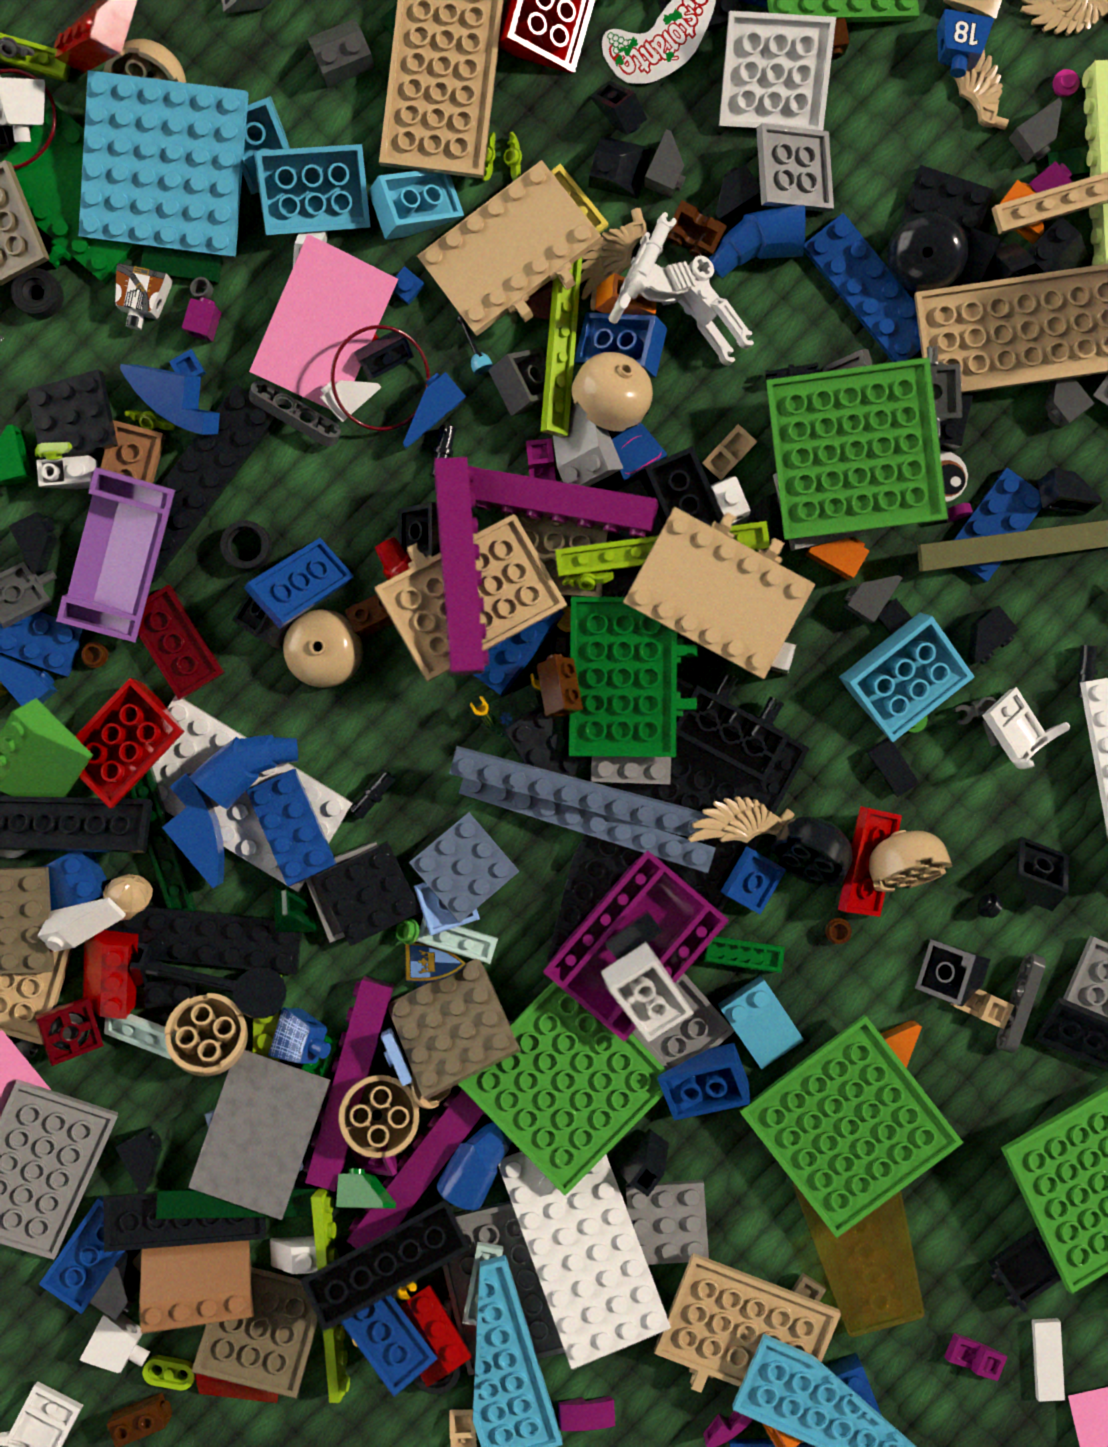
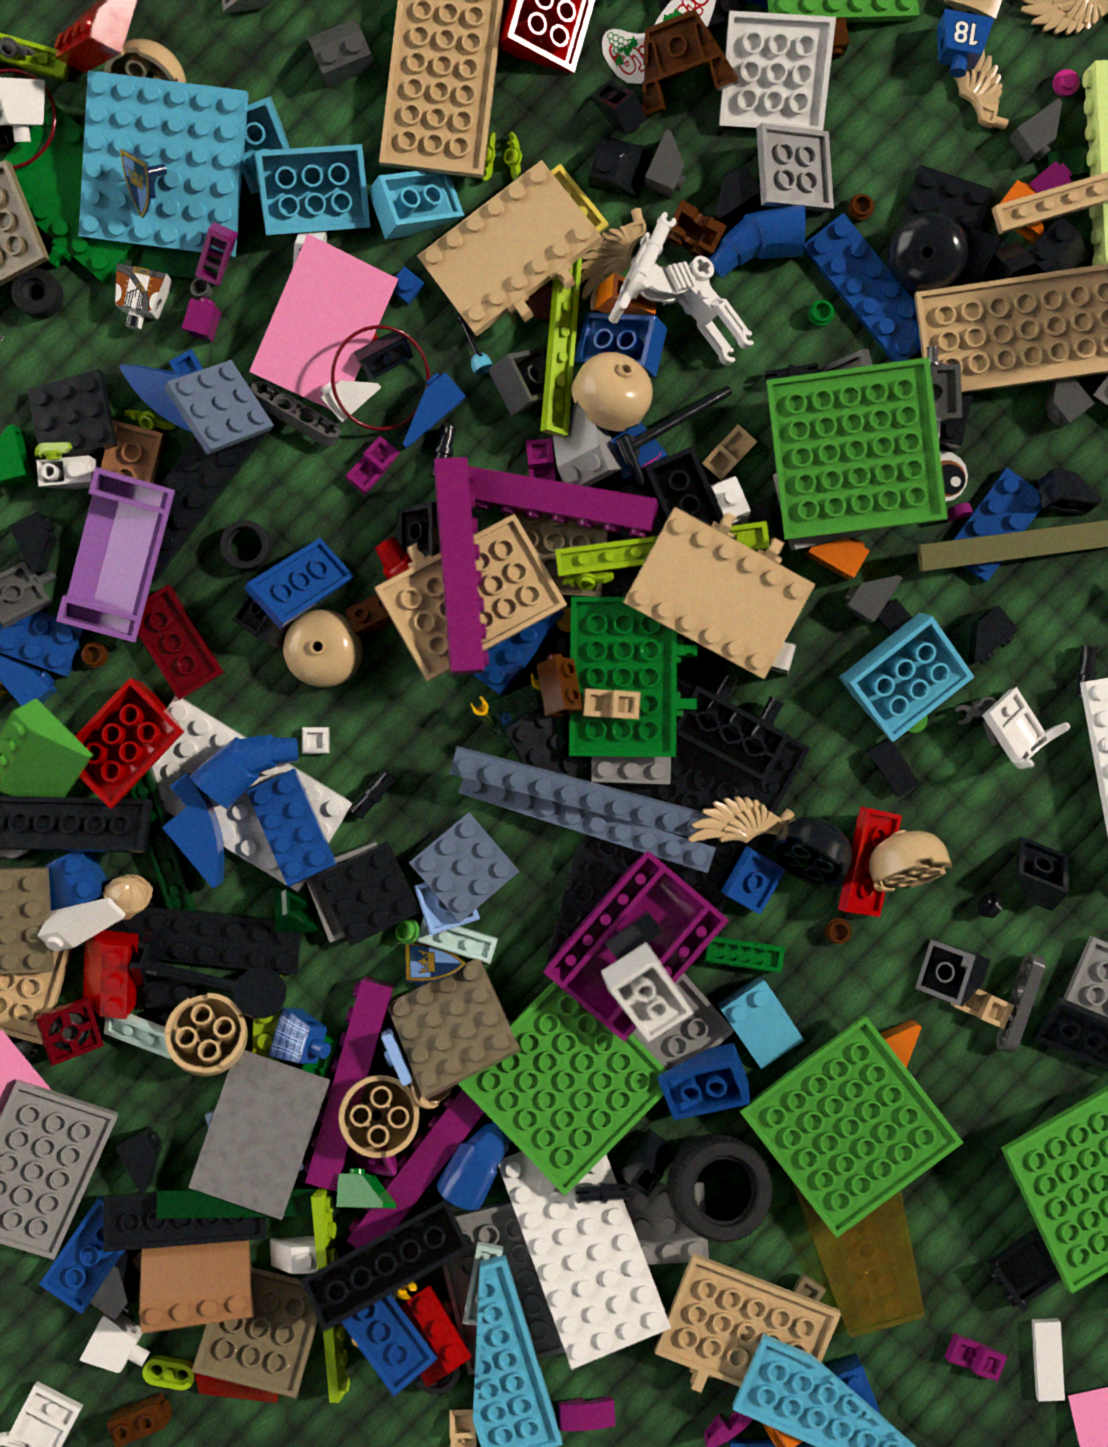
none -> shield [120,149,167,218]
none -> sand blue plate [164,360,274,455]
none -> magenta slope [195,223,238,287]
none -> white tile [302,727,329,753]
none -> magenta slope [345,436,400,495]
none -> black pin [575,1182,631,1204]
none -> tan slope [582,689,640,719]
none -> black bar [615,386,732,487]
none -> reddish brown wing [641,9,740,117]
none -> black tyre [667,1134,773,1243]
none -> green plate [808,300,835,326]
none -> reddish brown plate [848,194,874,221]

